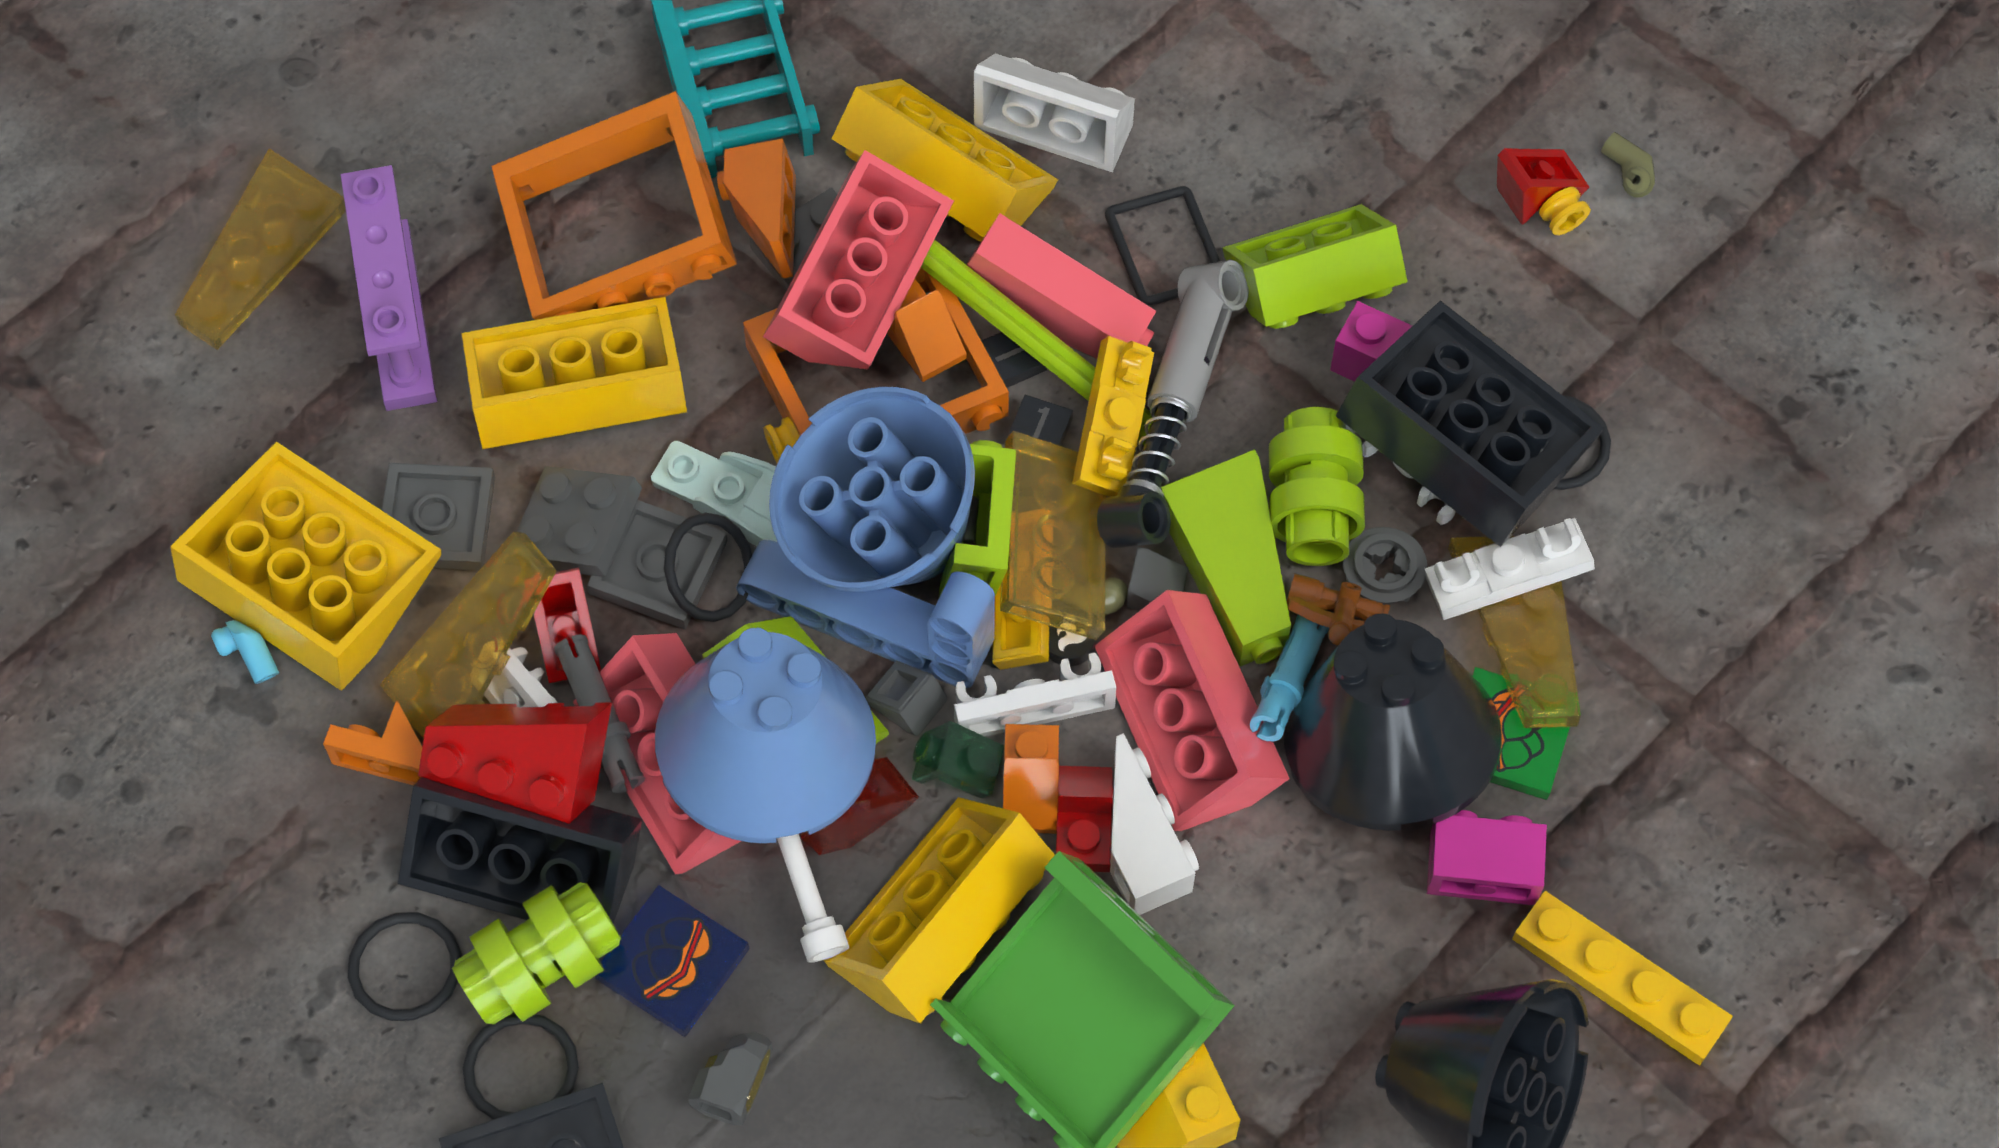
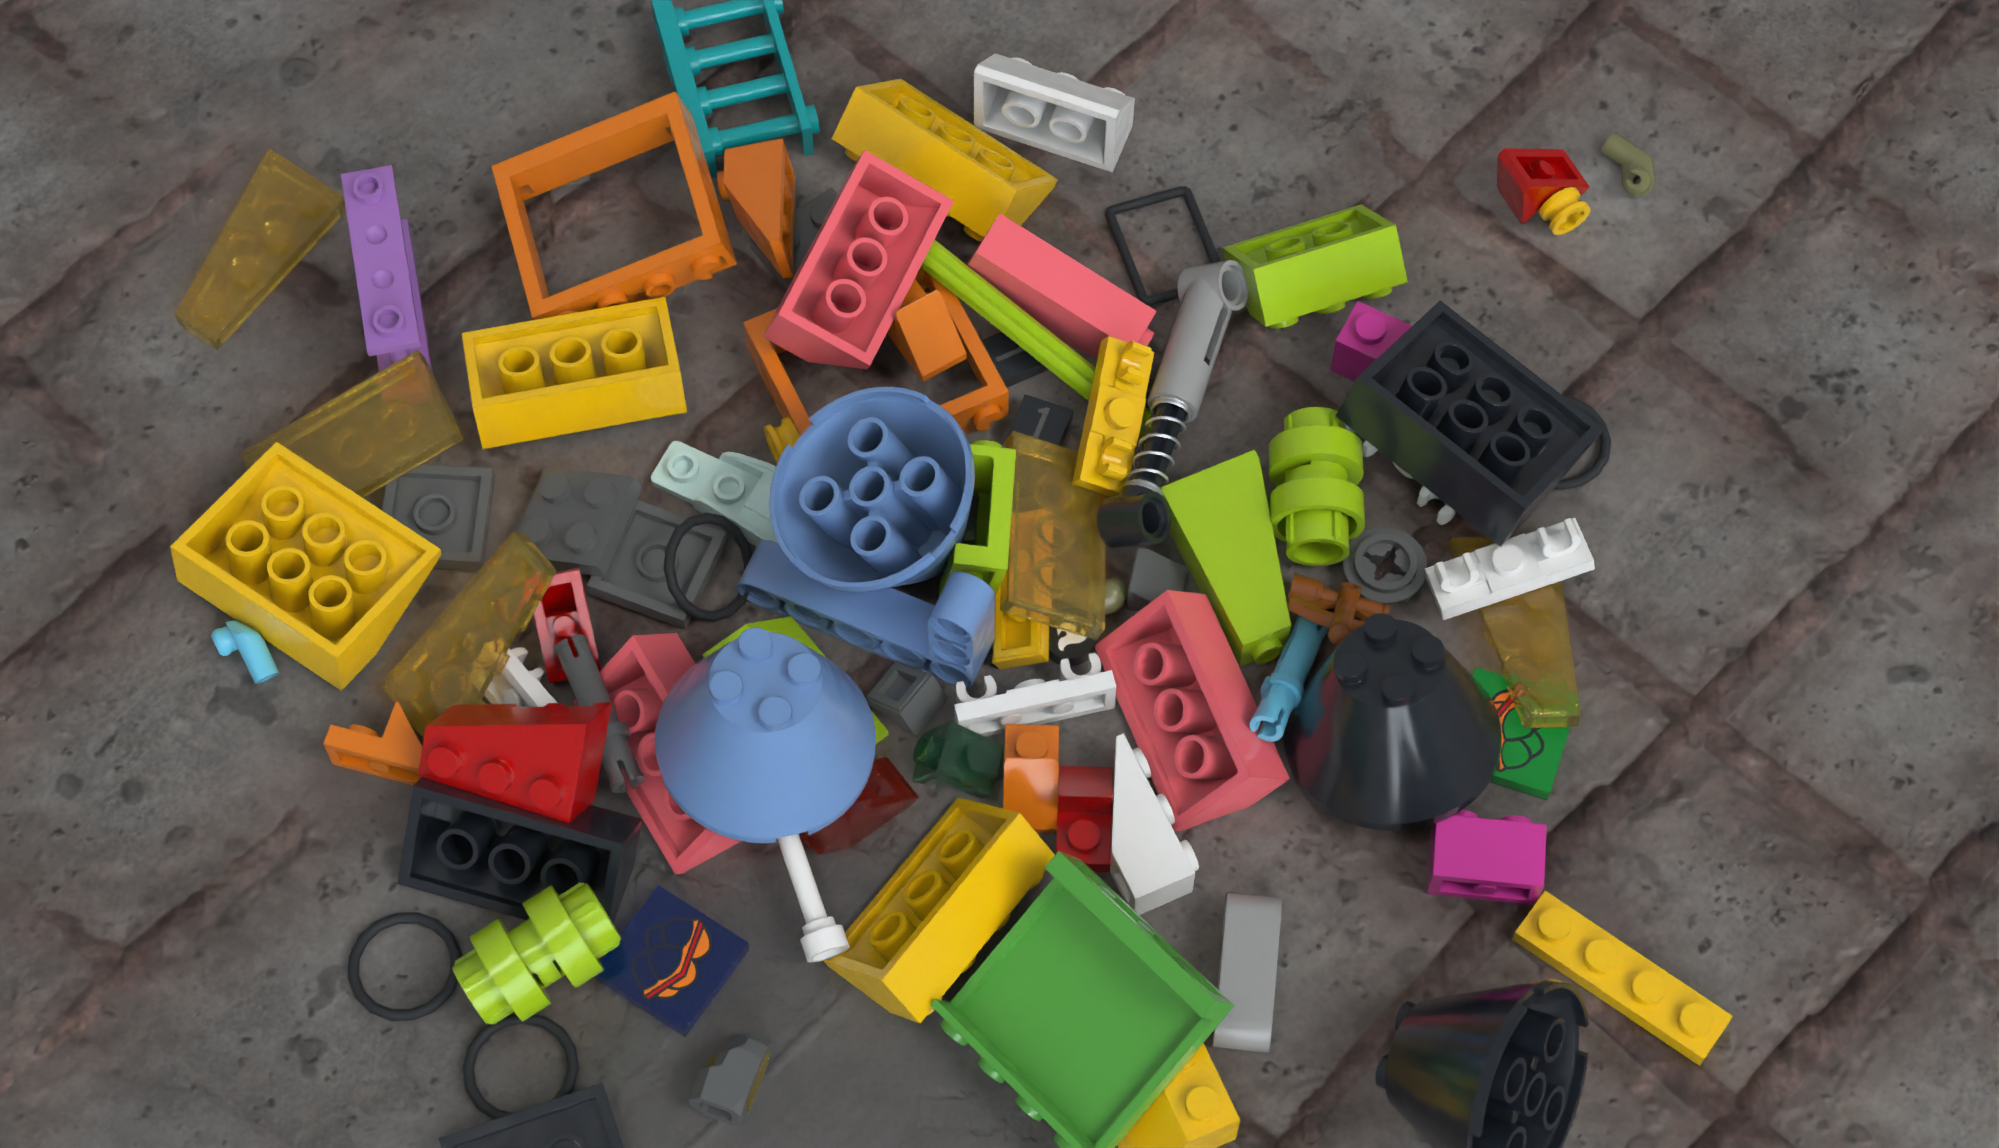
none -> clear yellow tile [239,350,463,498]
none -> light grey beam [1212,892,1282,1053]

